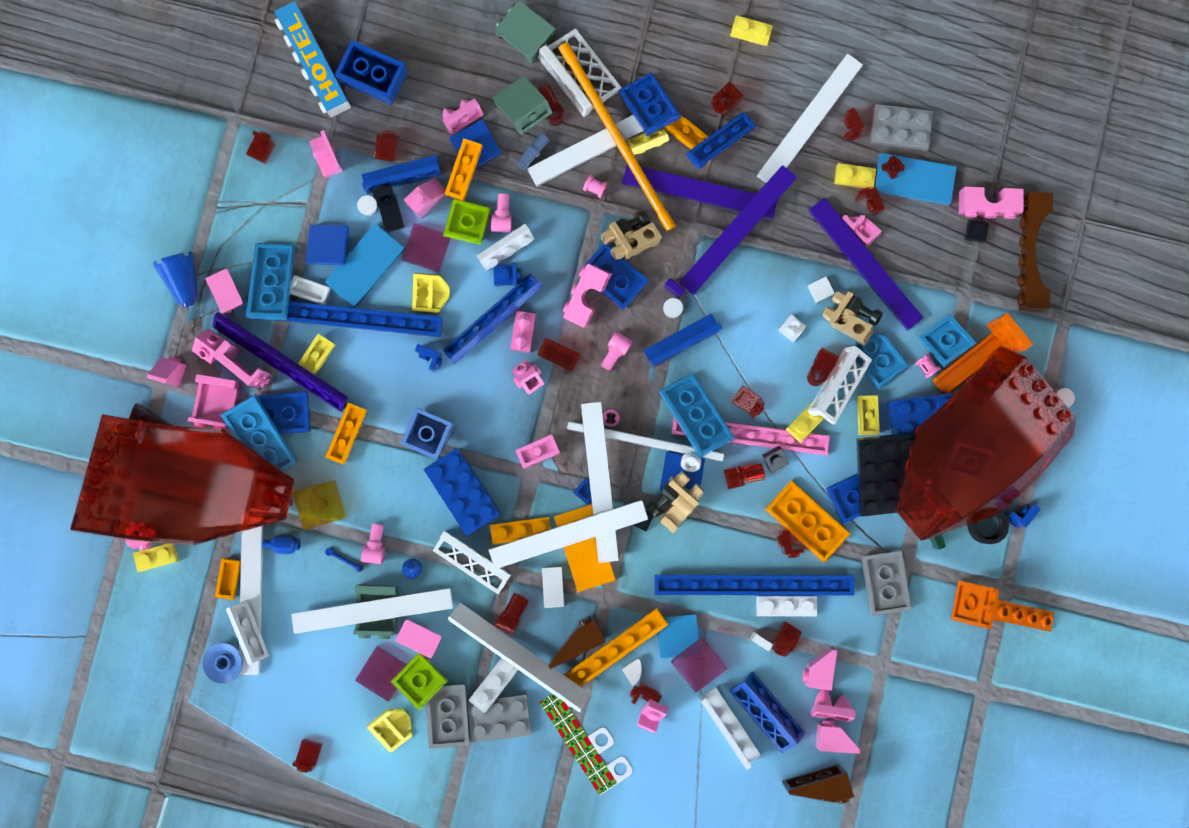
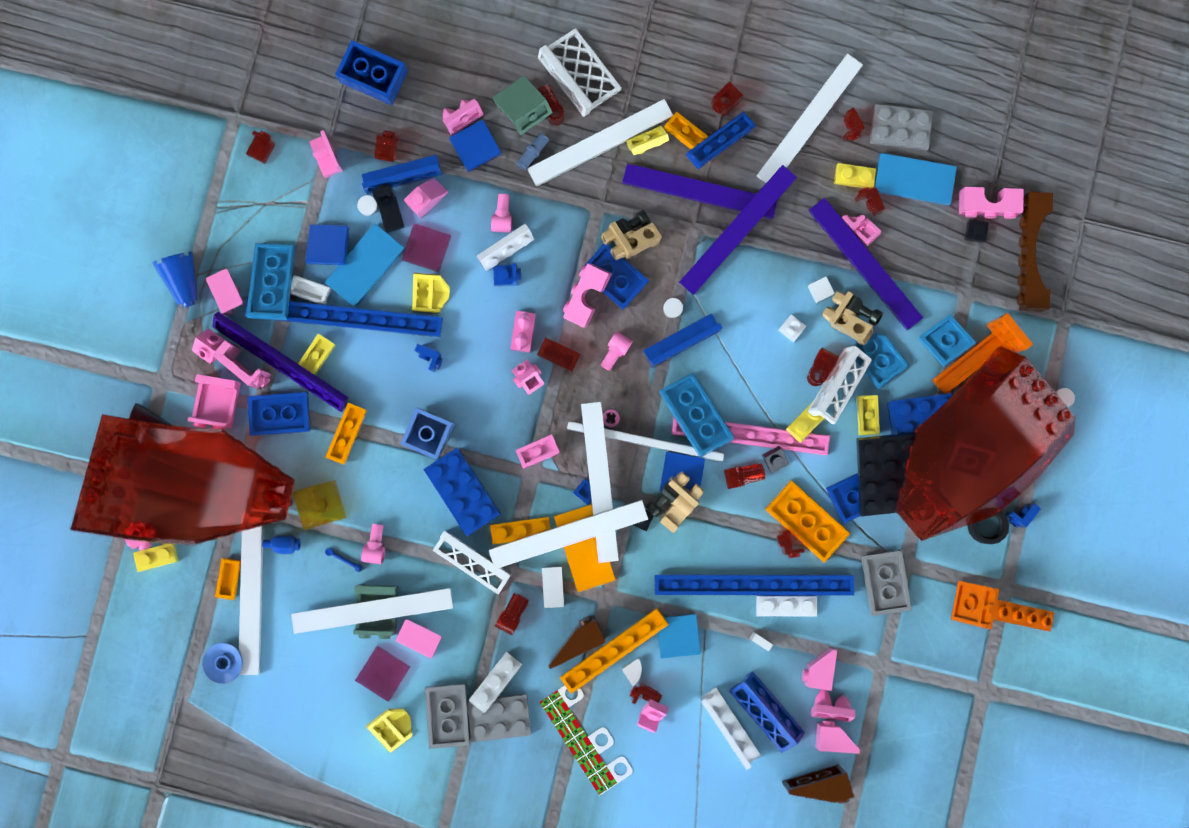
bright pink slope [147,356,187,387] -> none
dark azure tile [220,394,298,482] -> none
white plate [226,600,269,665] -> none
dark azure brick [274,1,351,118] -> none
clear red bracket [292,739,323,773] -> none
lime plate [391,653,448,710] -> none
blue plate [402,558,422,579] -> none
lime plate [443,198,491,245] -> none
blue plate [443,273,543,364] -> none
light orange plate [445,138,483,201] -> none
white tile [448,603,591,712] -> none
sand green panel [495,0,556,64] -> none
light orange piece [559,42,676,232] -> none
bright pink bush [583,174,608,199] -> none
blue tile [619,72,681,136] -> none
dark purple tile [664,278,685,299] -> none
clear pink tile [671,637,727,692] -> none
white tile [681,453,701,472] -> none
light yellow plate [730,15,773,46] -> none
clear red bracket [731,385,765,419] -> none
clear red bracket [771,621,802,657] -> none
clear red plate [881,156,905,179] -> none
bright pink bush [915,353,941,379] -> none
clear green tile [926,528,946,550] -> none

